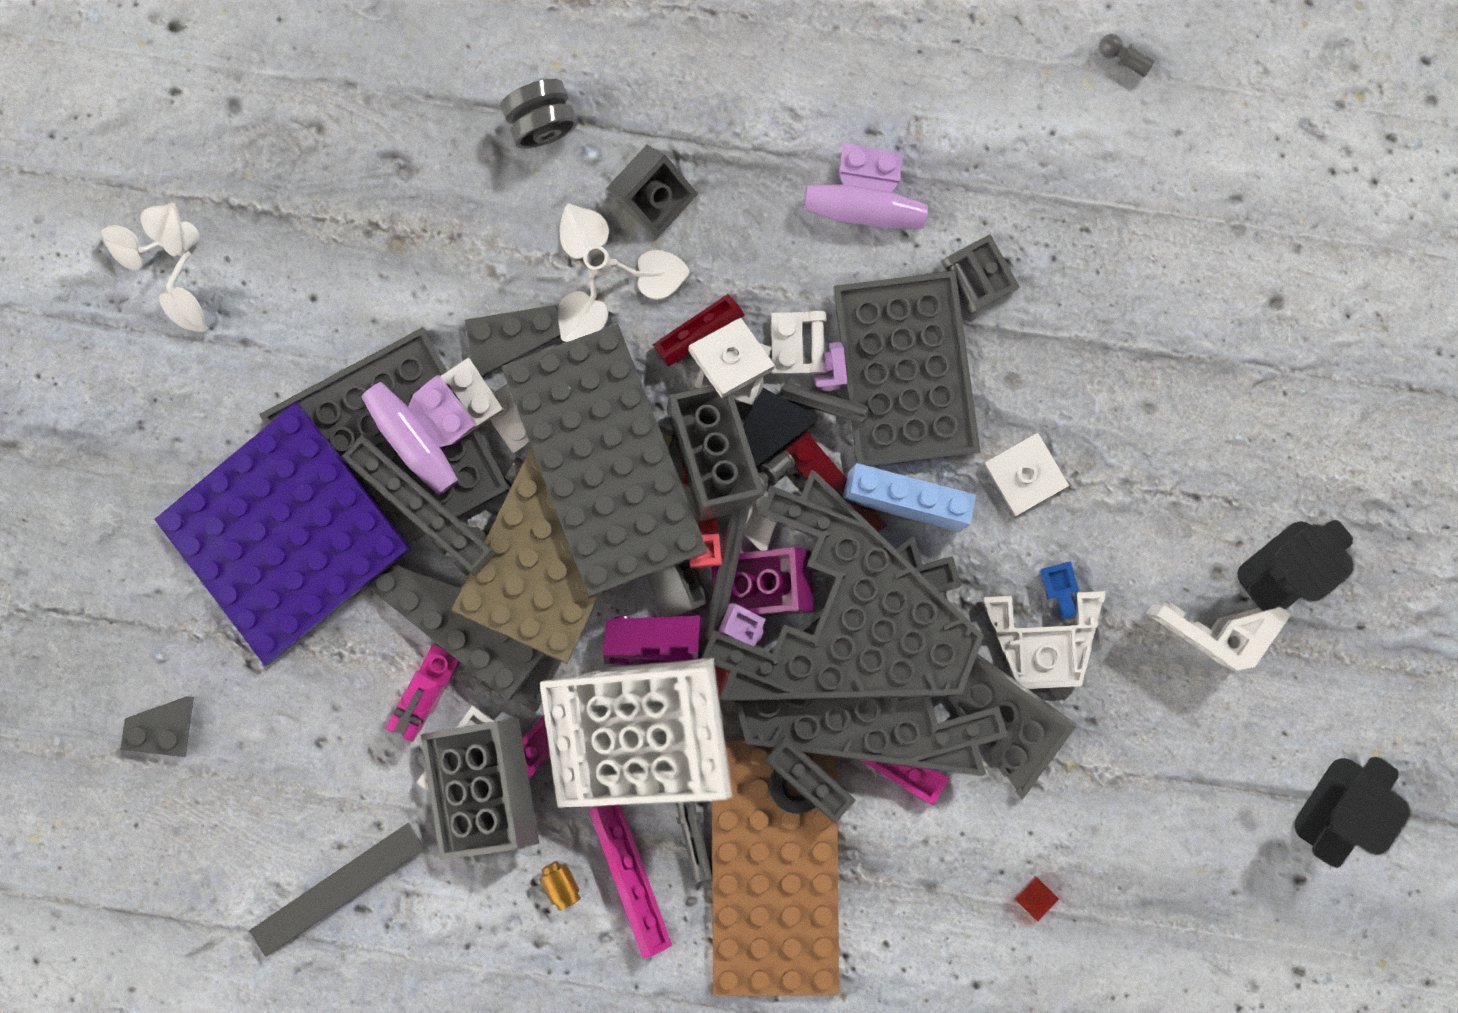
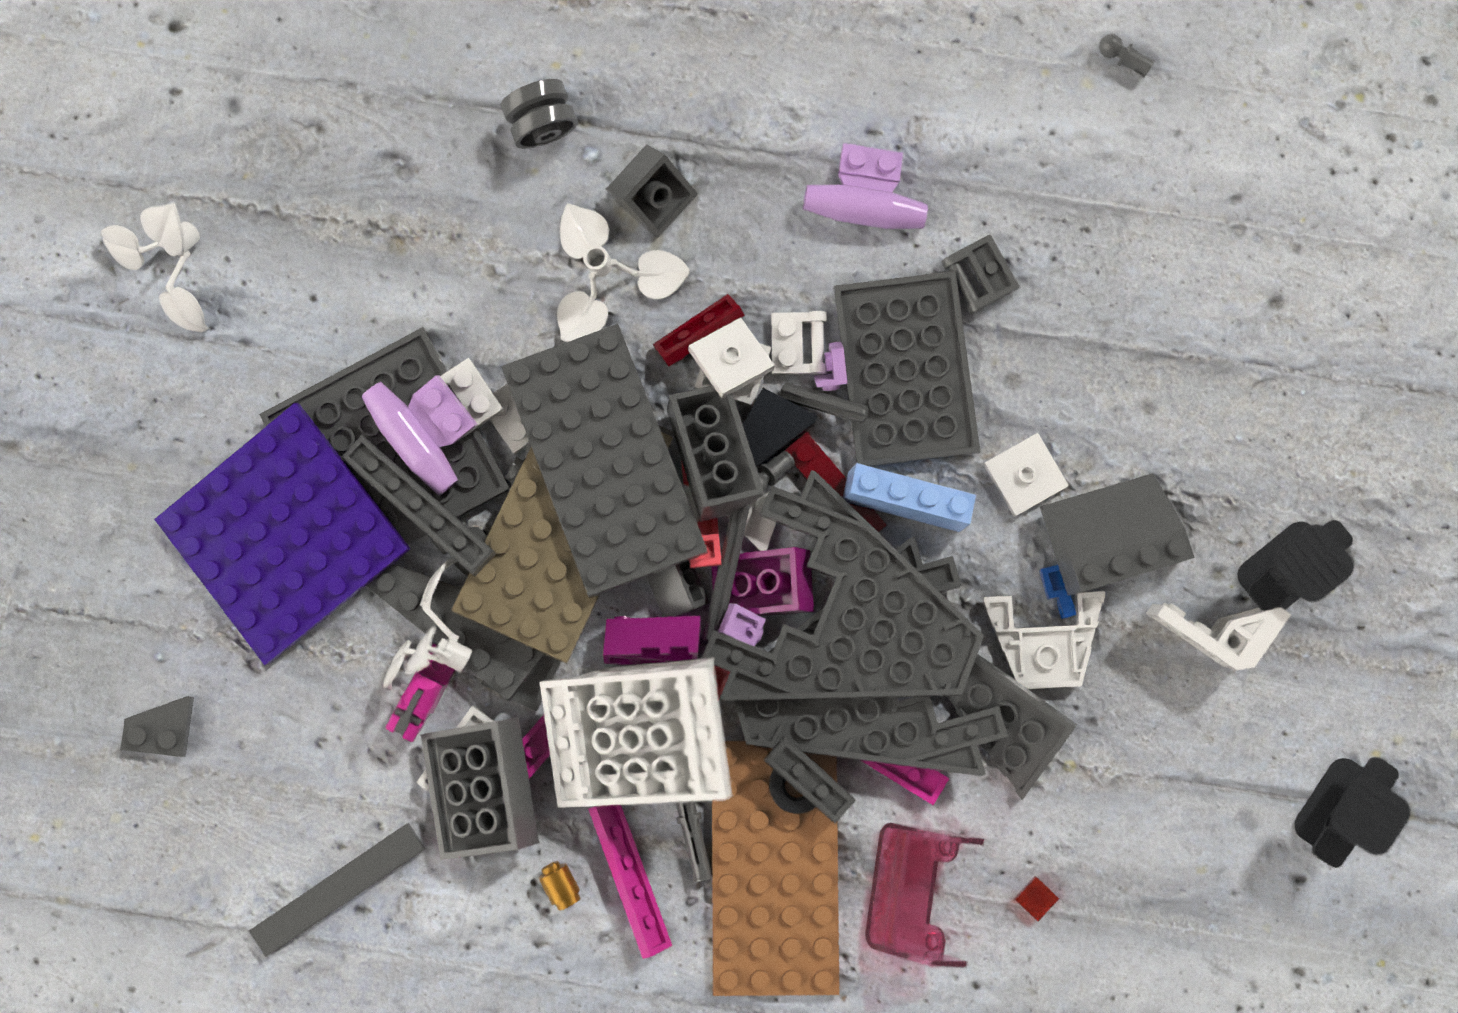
dark grey wing [465,305,561,378] -> none
none -> white plant [383,559,472,690]
none -> clear pink windscreen [865,823,984,968]
none -> dark grey slope [1040,473,1195,596]

